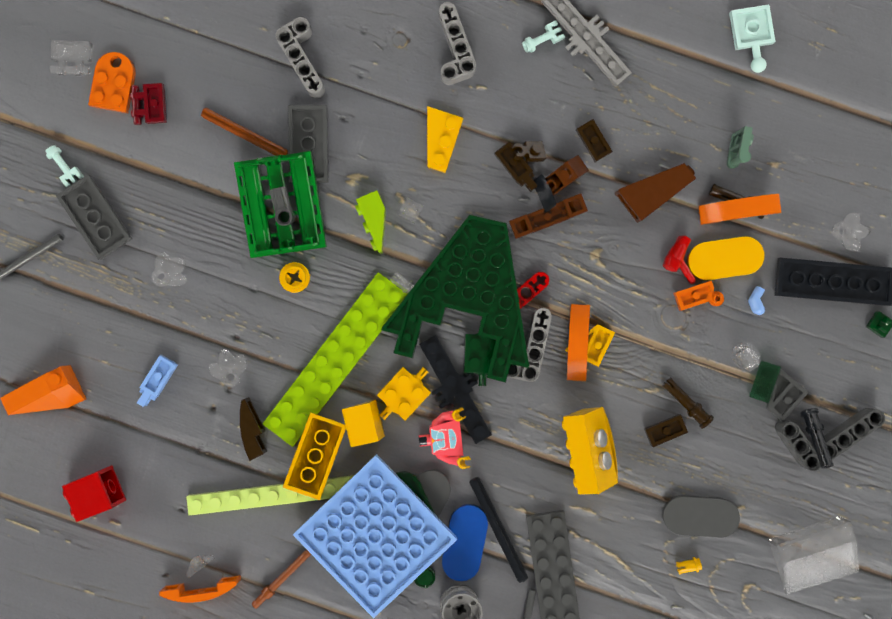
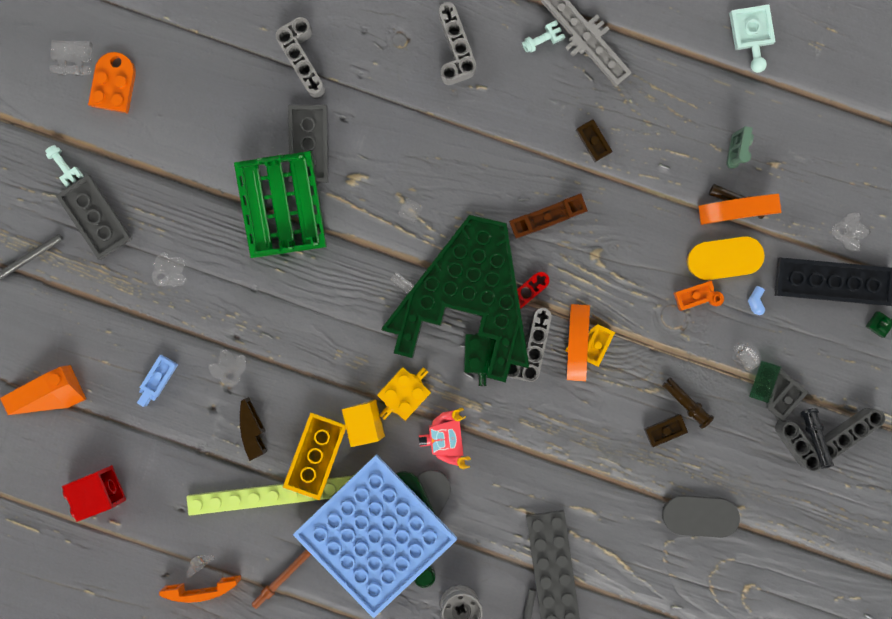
dark red plate [130,83,167,125] -> none
dark orange axle [201,108,288,156] -> none
lime plate [263,272,408,447] -> none
dark grey piece [269,186,295,226] -> none
yellow gear [279,262,310,293] -> none
lime slope [355,190,386,254] -> none
black hinge [419,335,492,444] -> none
yellow wing [427,106,463,173] -> none
blue tile [442,504,488,581] -> none
black axle [469,477,528,583] -> none
dark brown hinge [494,141,537,192] -> none
dark brown plate [511,141,547,162] -> none
black sticker [533,174,556,213] -> none
reddish brown slope [545,155,589,196] -> none
yellow piece [562,407,618,494] -> none
reddish brown slope [614,163,696,223] -> none
red piece [663,236,696,284] -> none
yellow pin [676,557,702,575] -> none
clear slope [768,516,859,594] -> none

